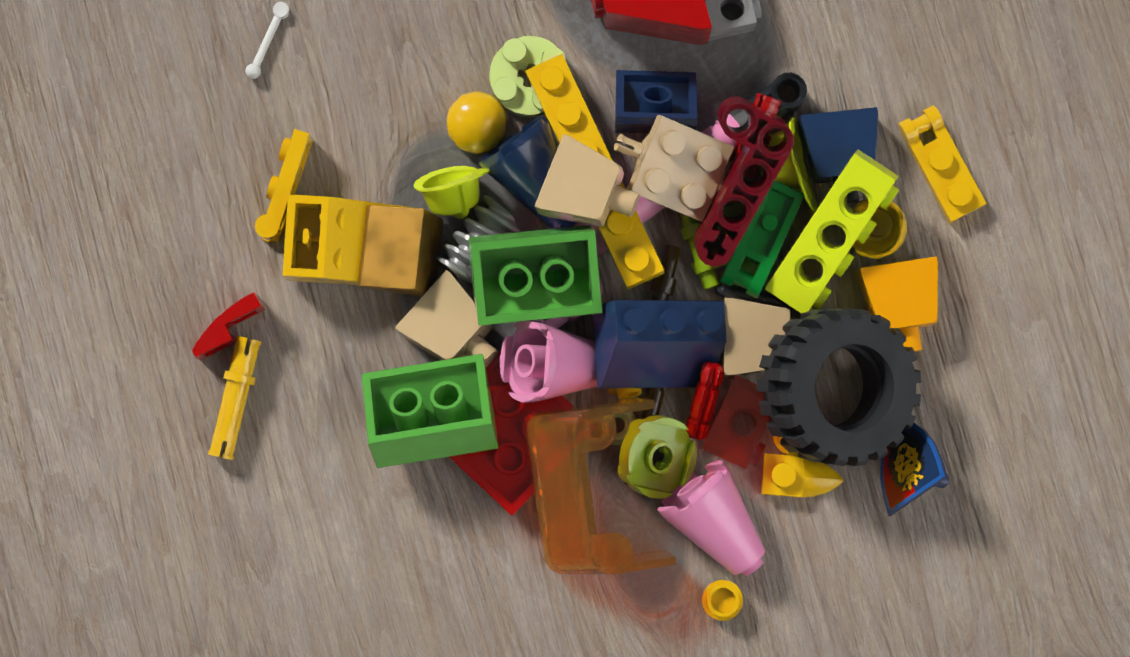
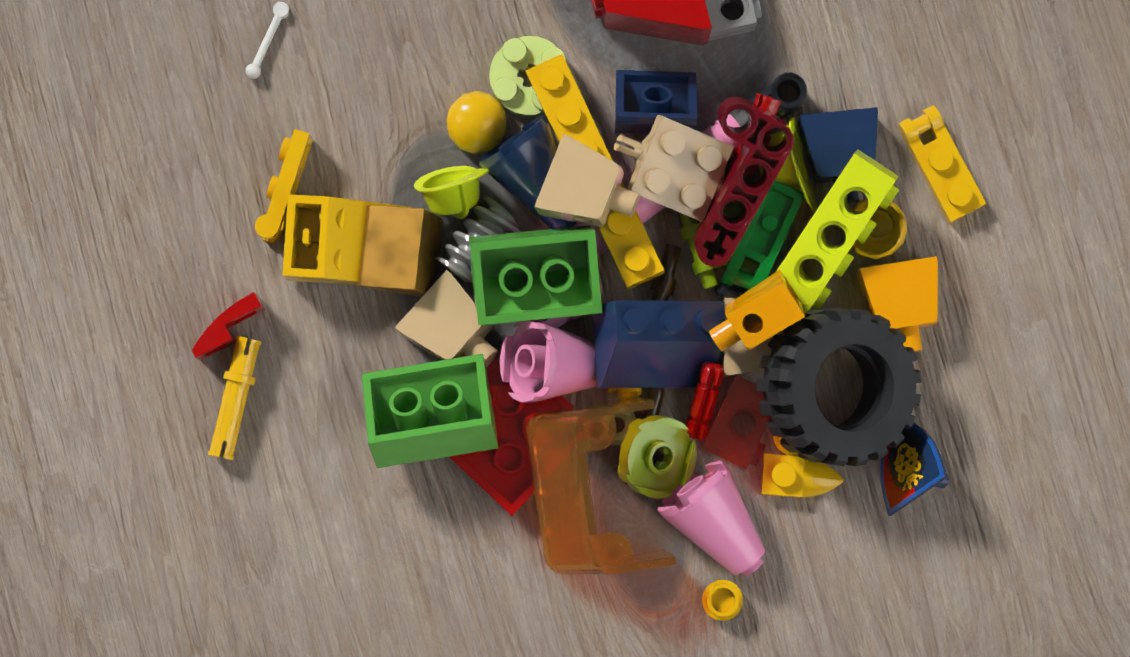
none -> light orange torso [709,270,805,352]

